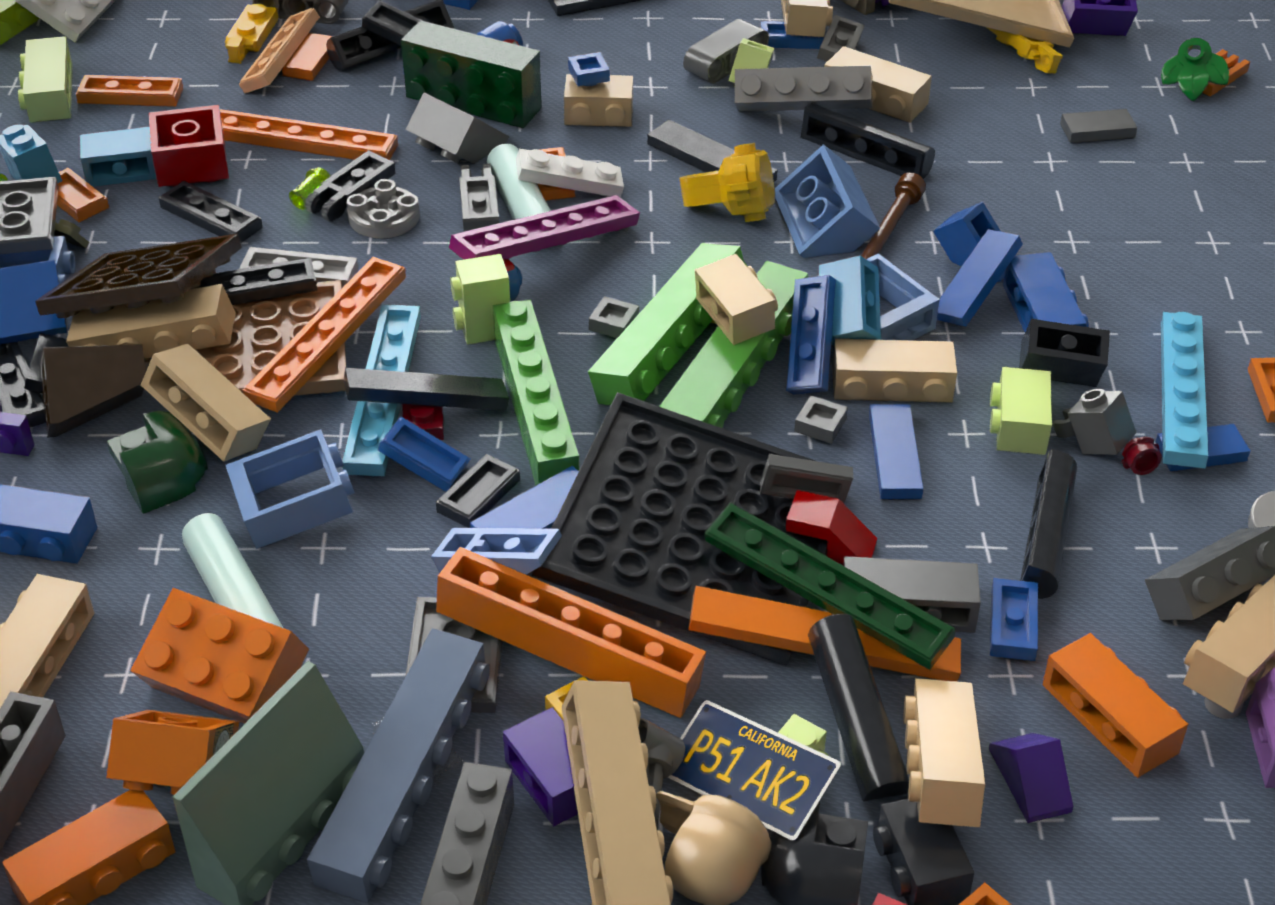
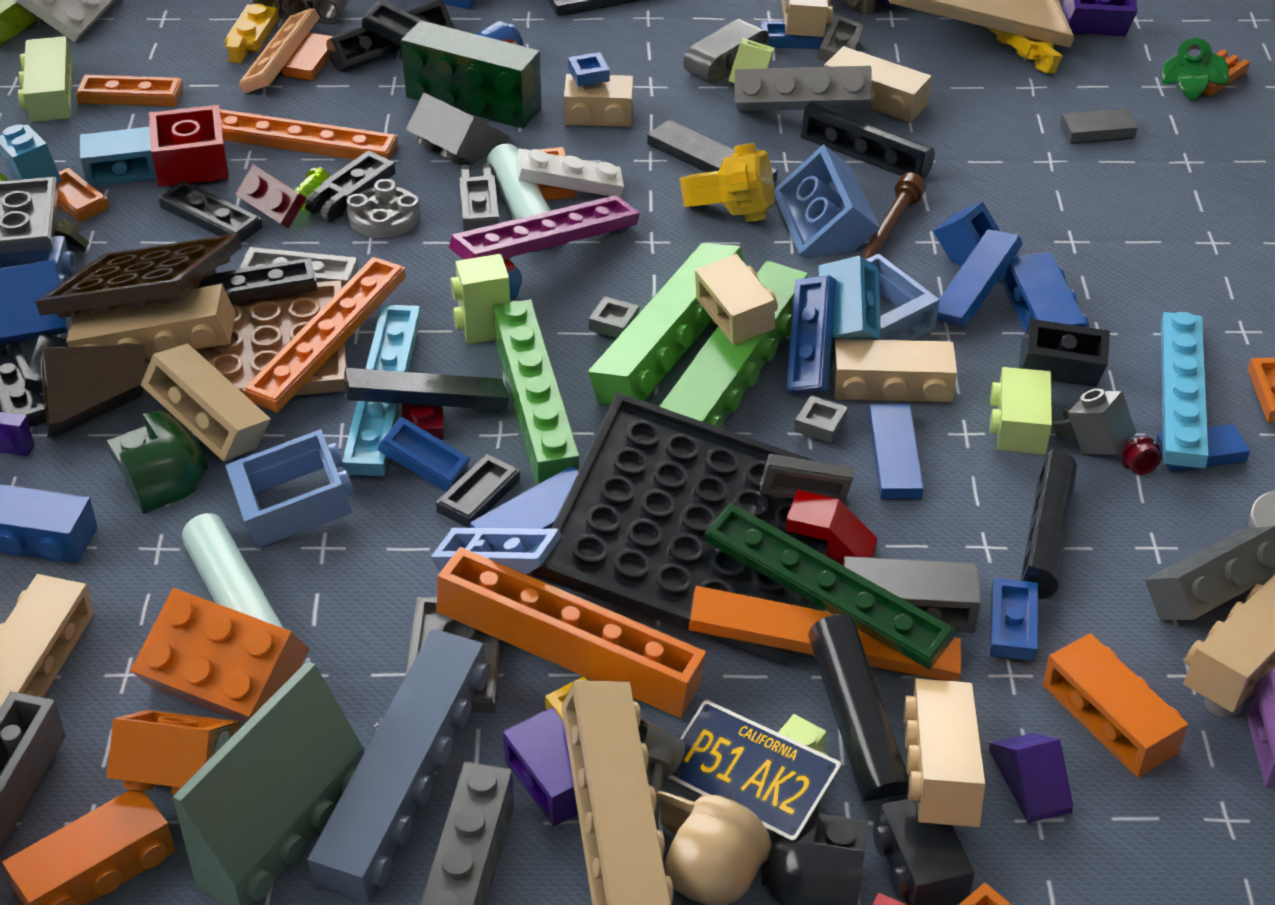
none -> plate [235,164,307,228]

